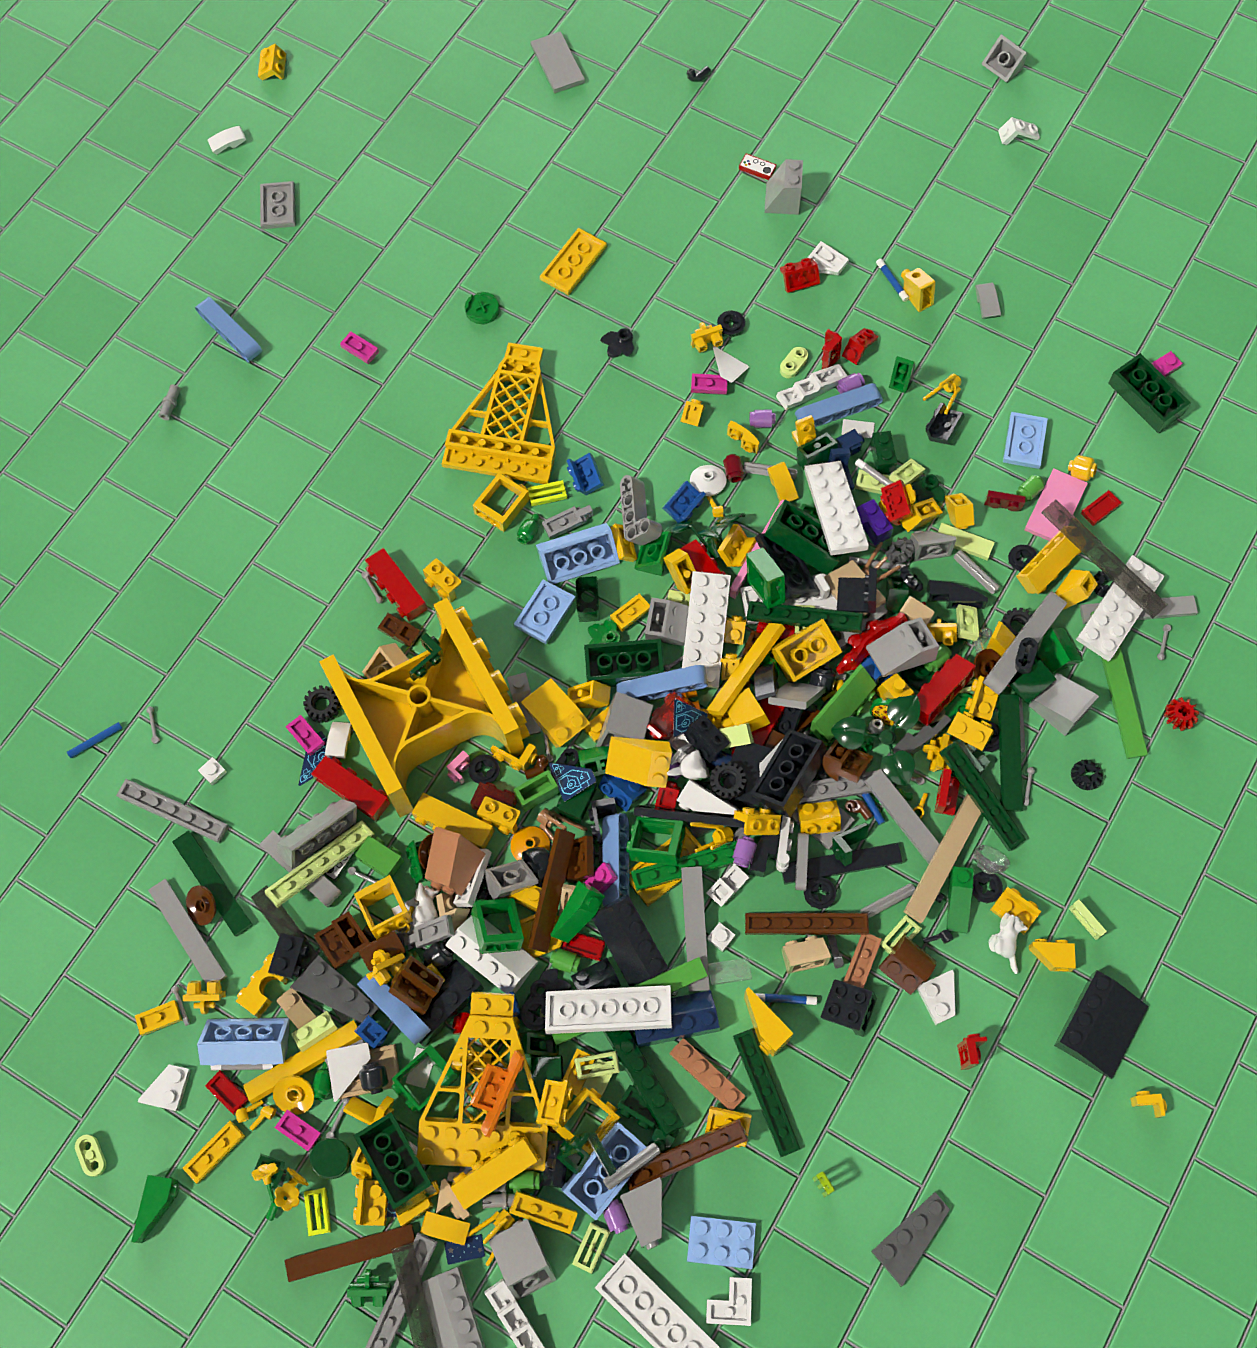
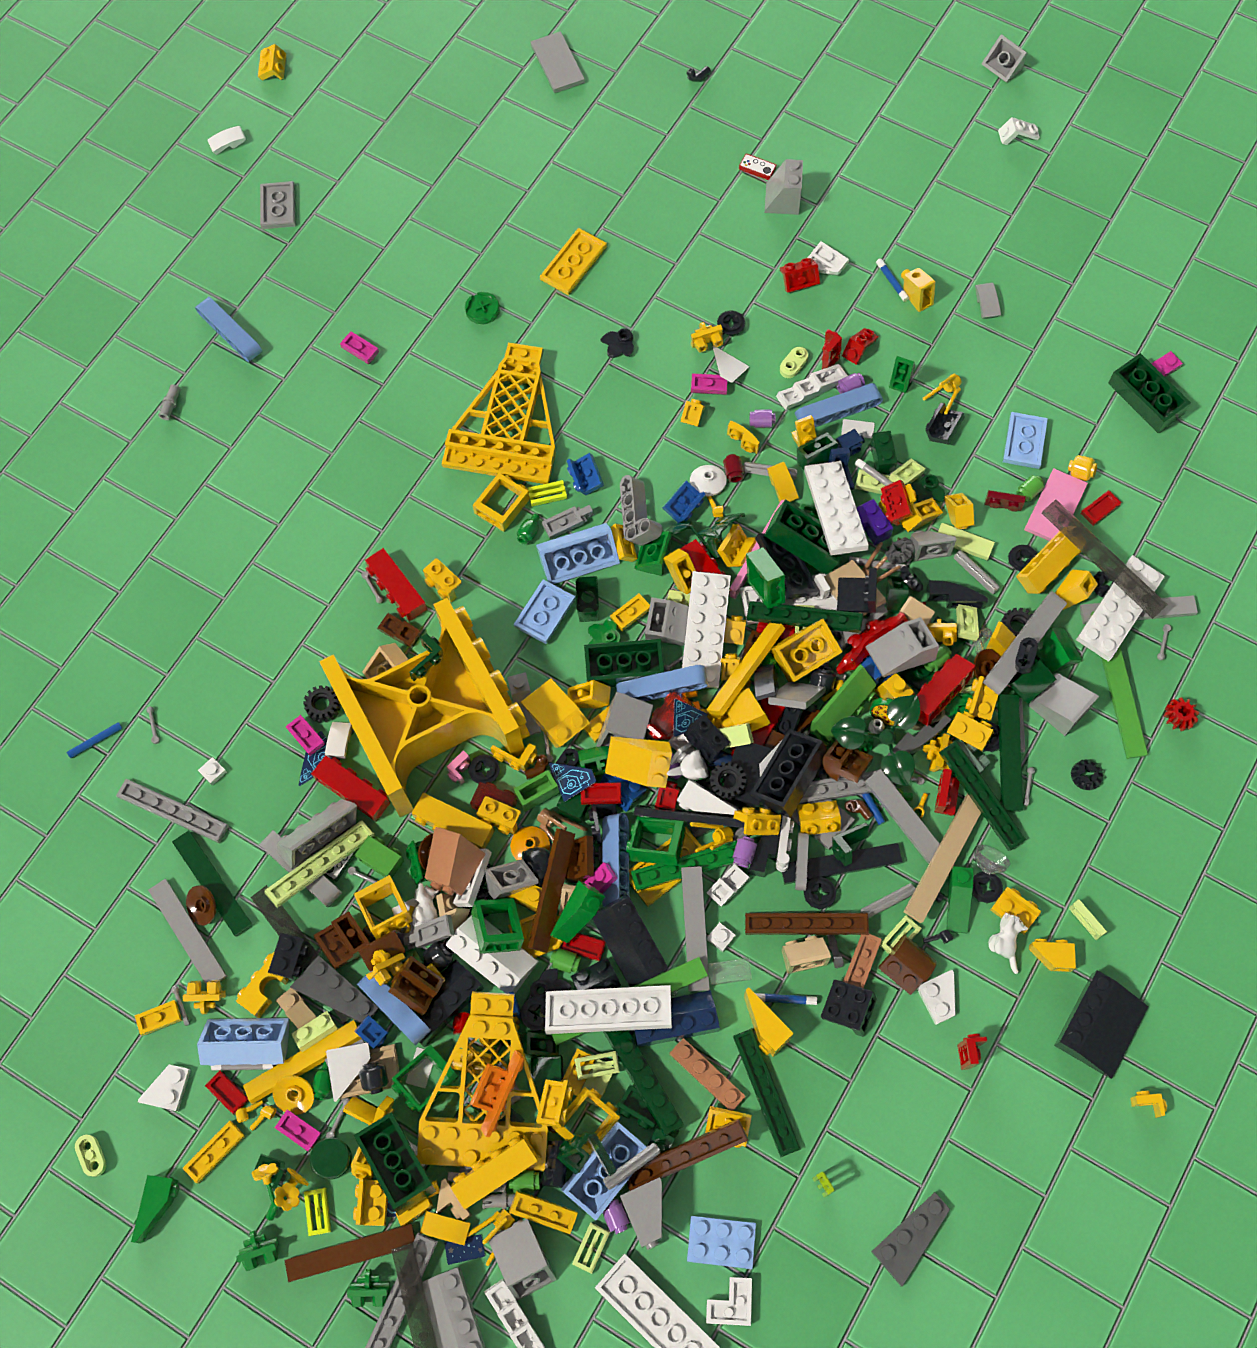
none -> green hips [236,1230,279,1271]
none -> red tile [581,783,621,805]

